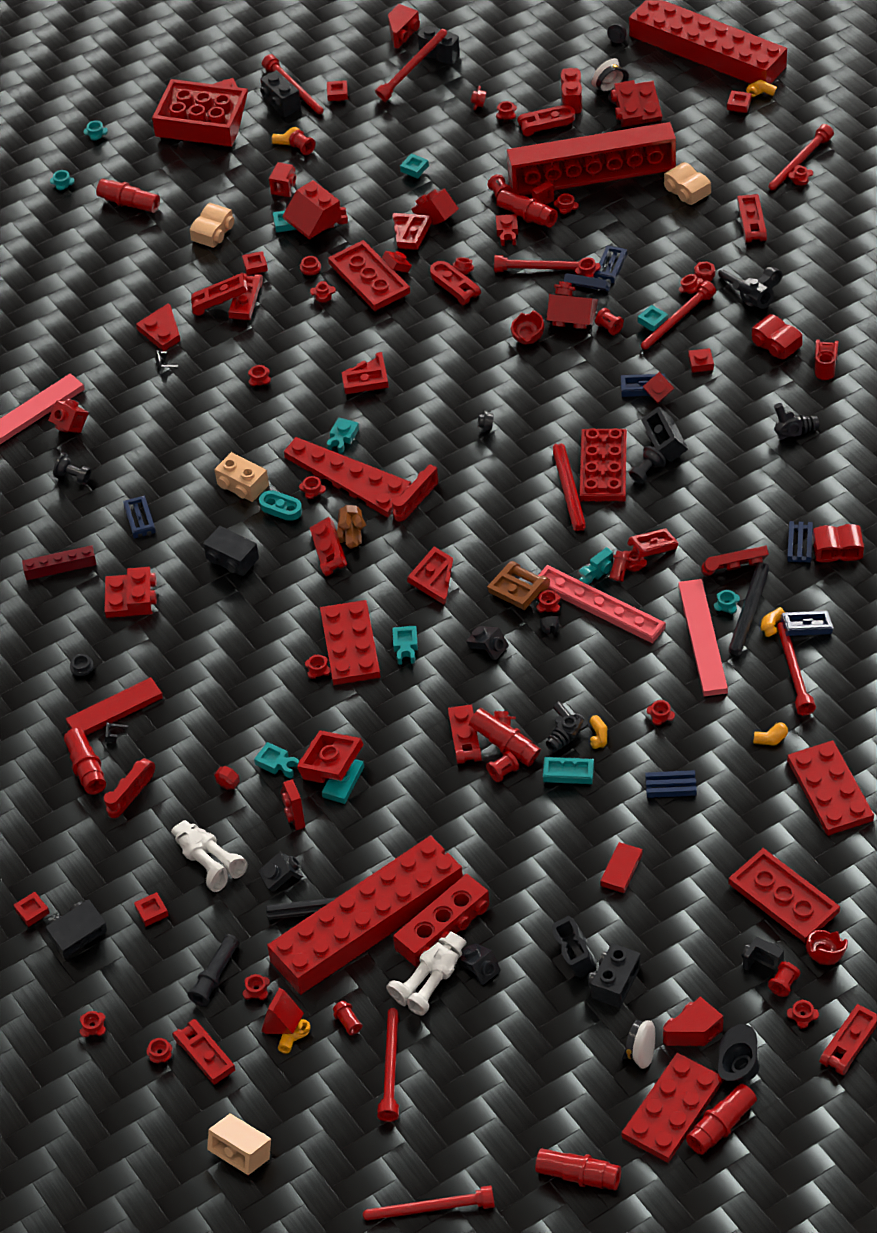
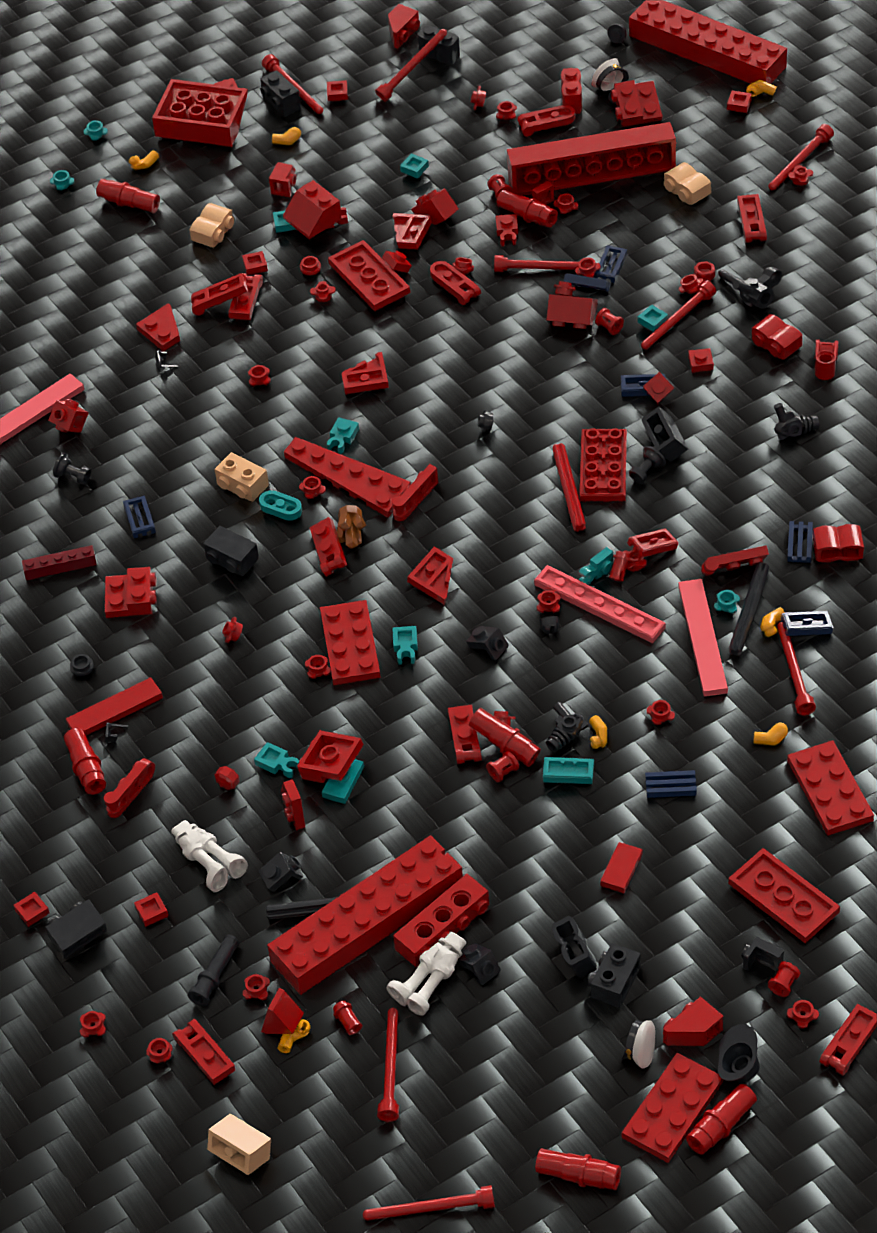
red bush [289,130,316,155] -> none
dark orange plate [487,561,550,610] -> none
red hair [510,311,544,344] -> none
red hair [806,930,848,965] -> none
none -> light orange arm [129,150,159,170]
none -> red plate [222,617,243,643]

